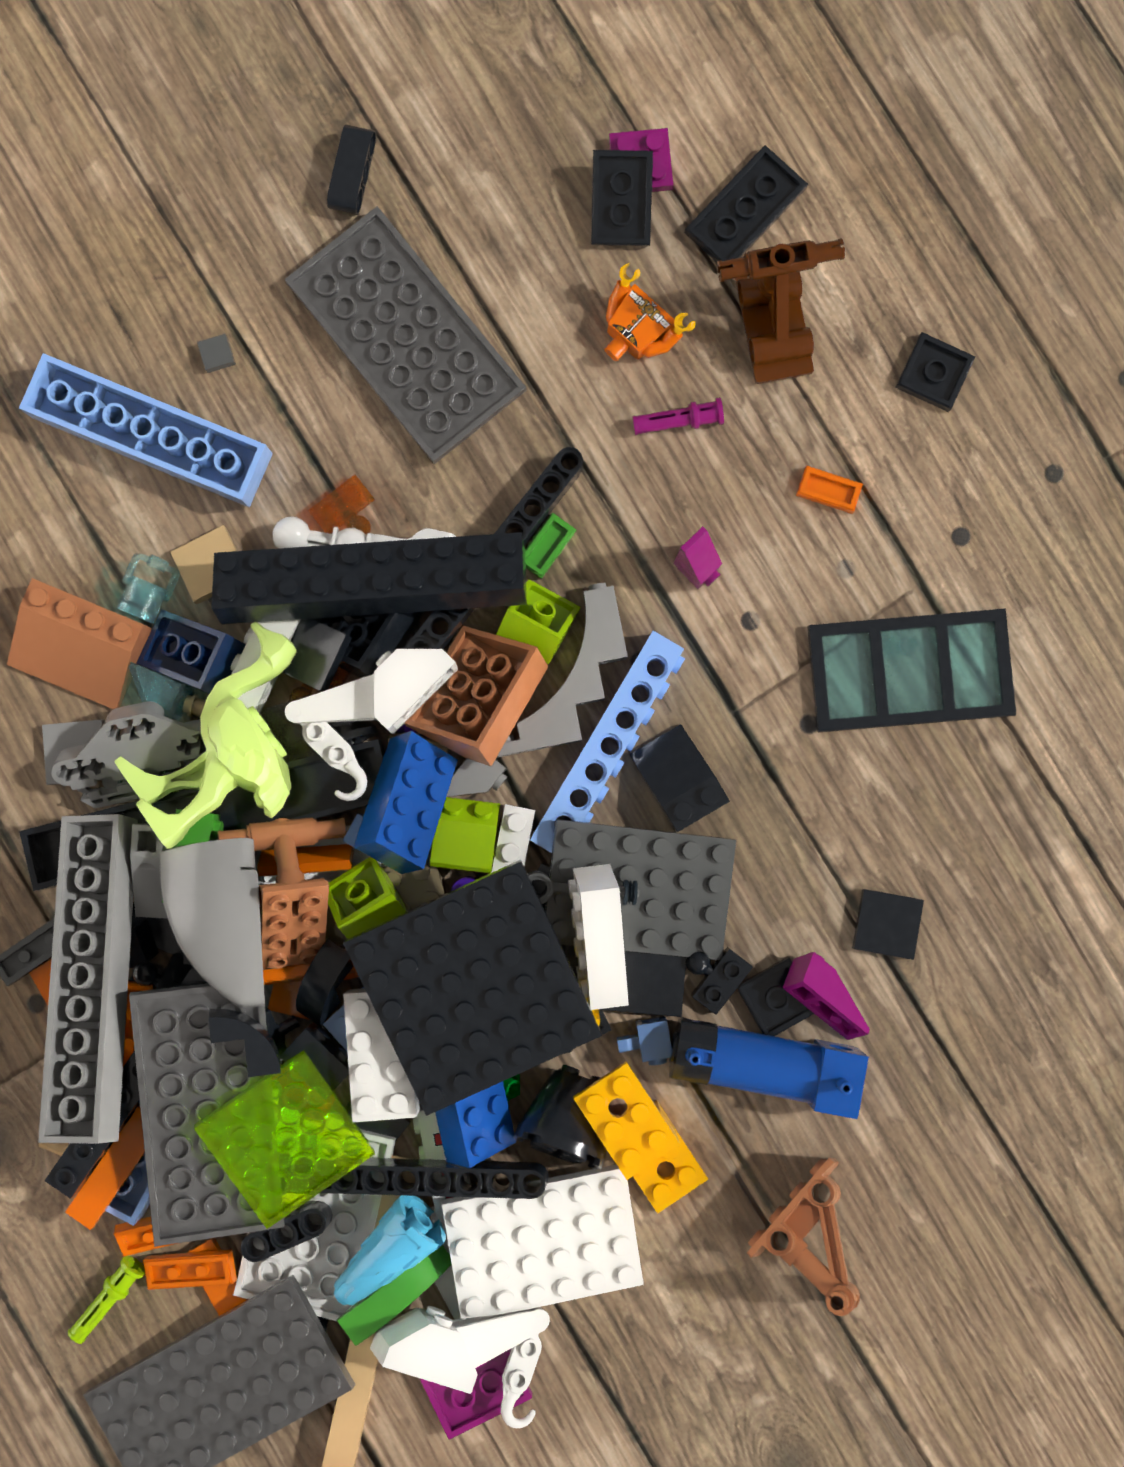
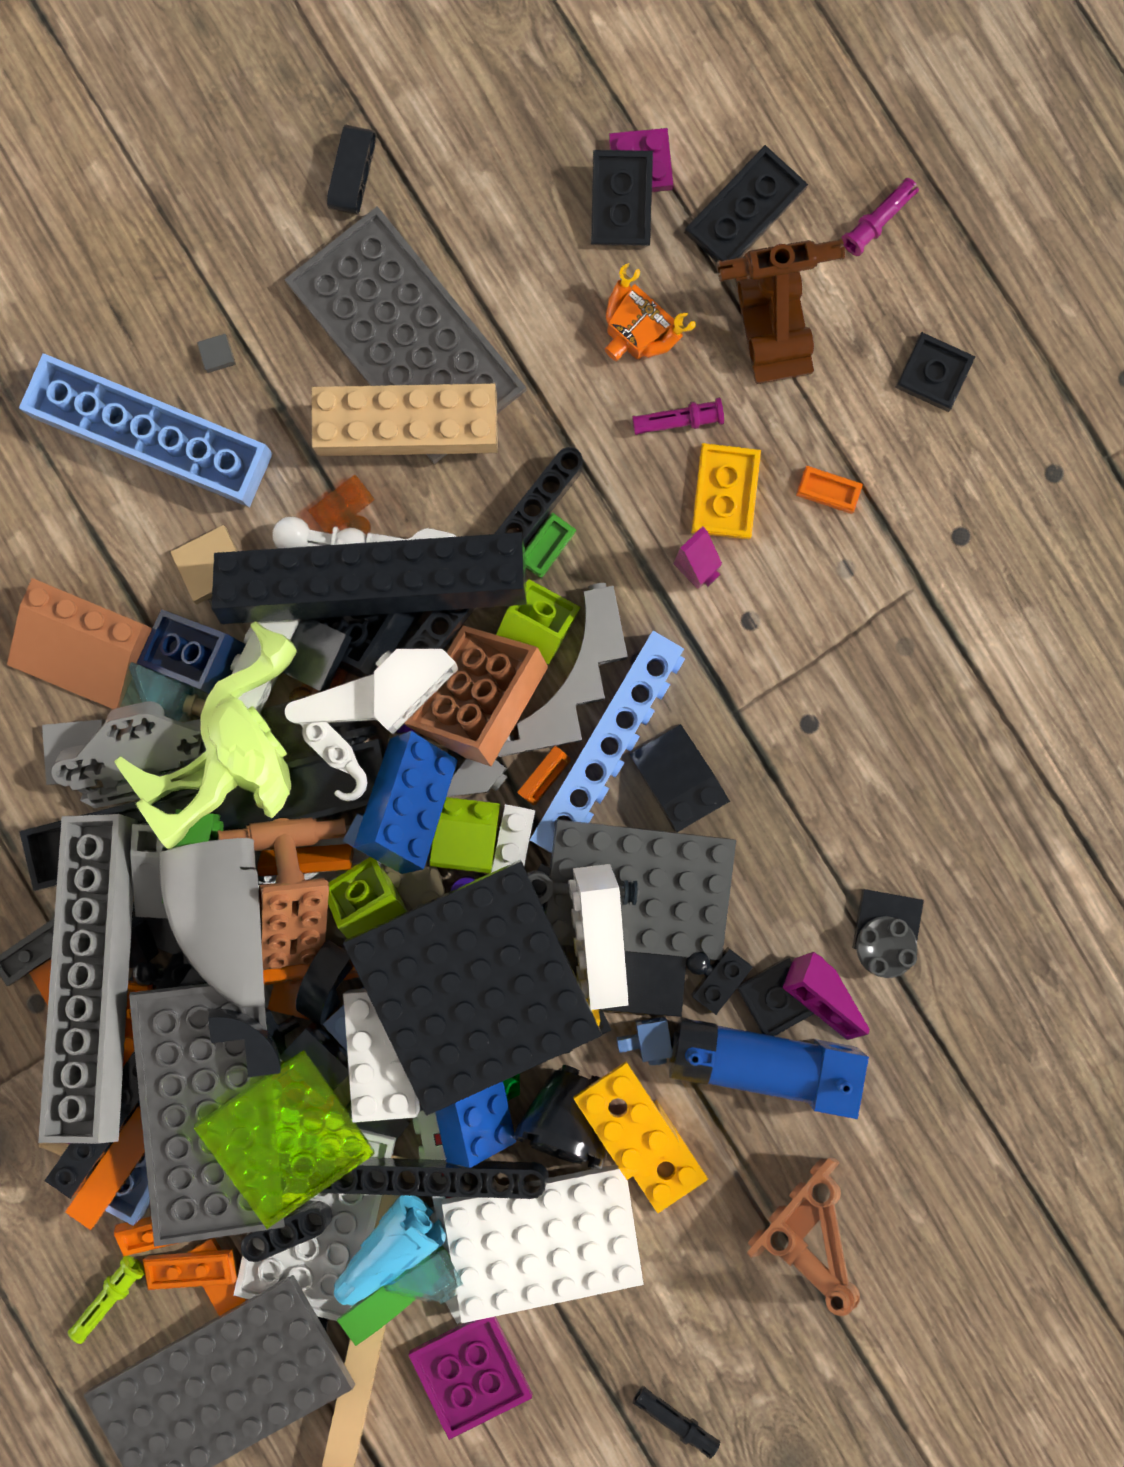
clear light blue piece [116,553,180,624] -> none
white slope [370,1306,550,1428] -> none
door [807,608,1016,733] -> none
none -> tan brick [312,384,498,456]
none -> clear light blue slope [384,1249,463,1304]
none -> orange tile [517,745,571,806]
none -> black pin [633,1386,720,1459]
none -> yellow tile [691,443,761,540]
none -> magenta pin [841,178,919,256]
none -> dark grey dish [856,916,917,978]

